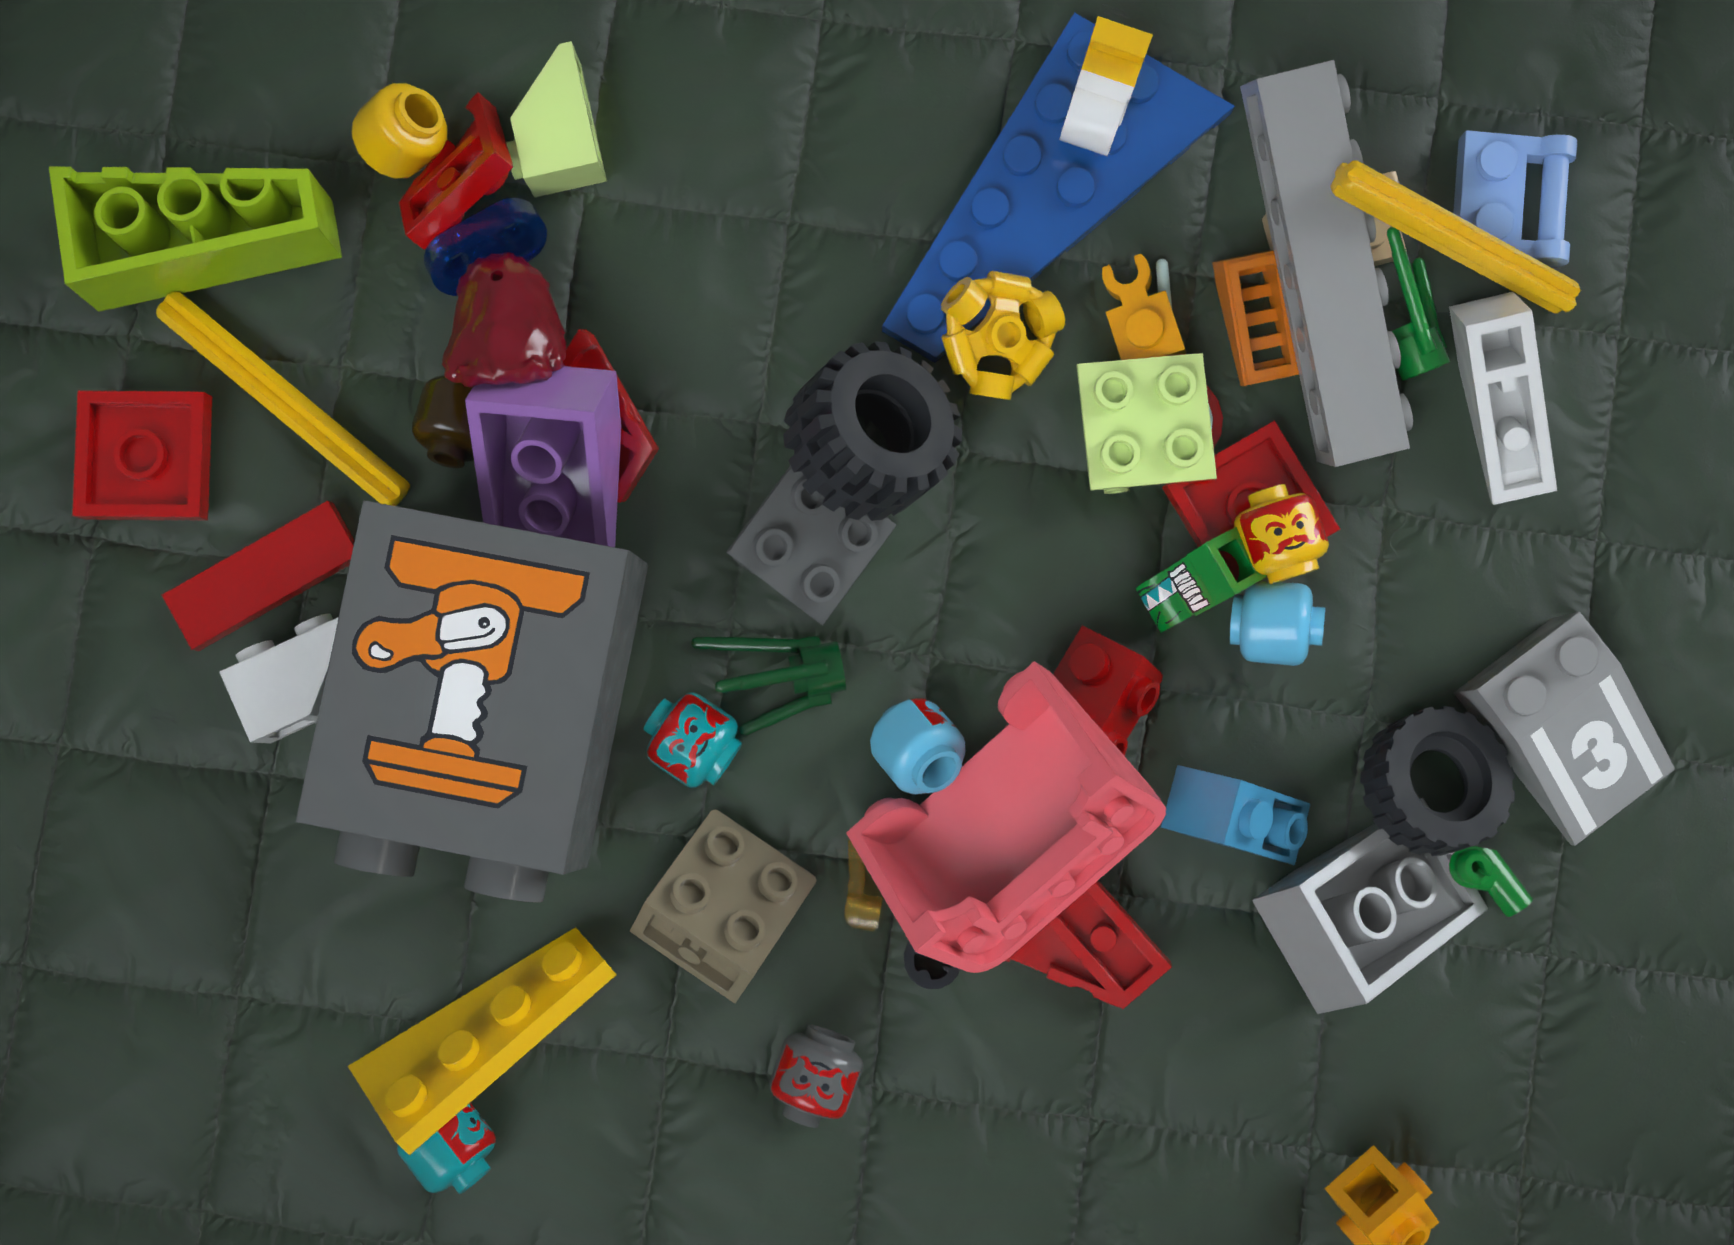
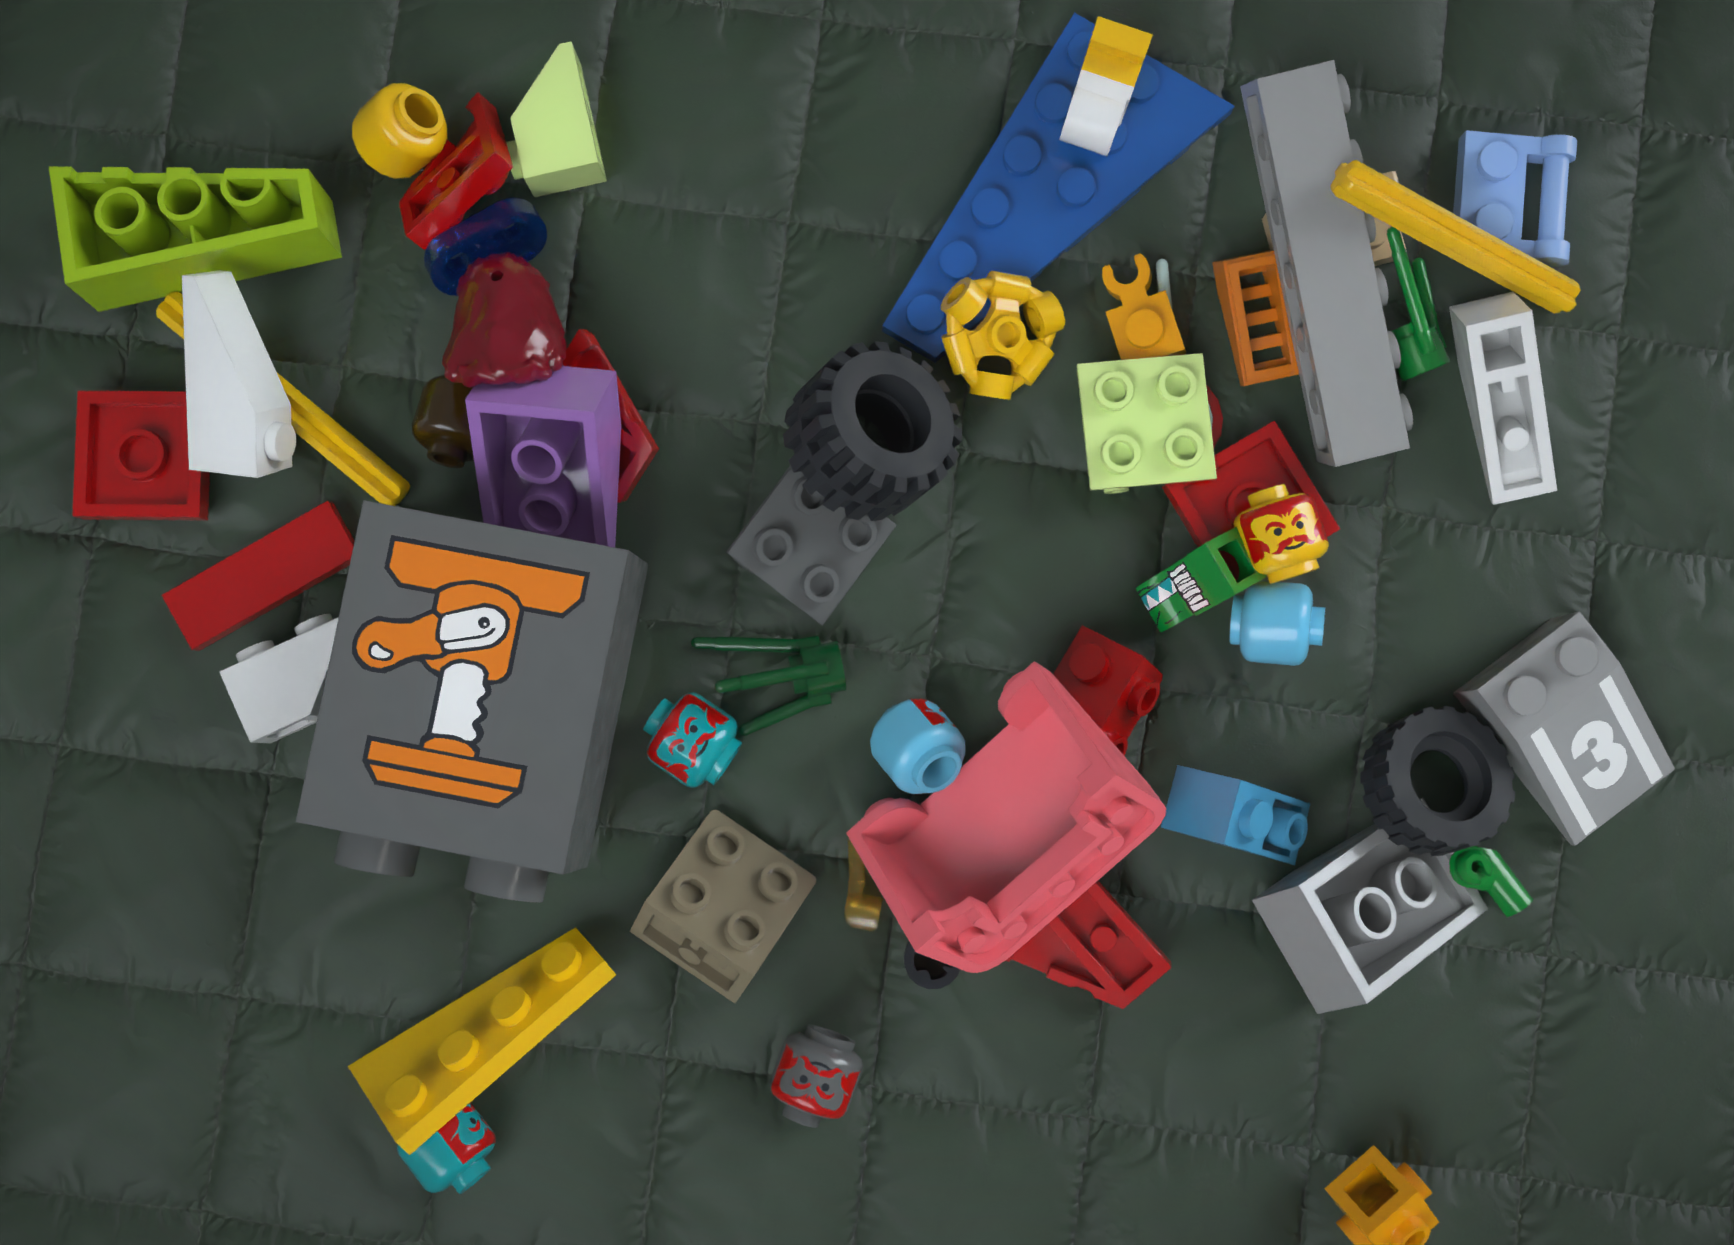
none -> white slope [182,270,296,478]

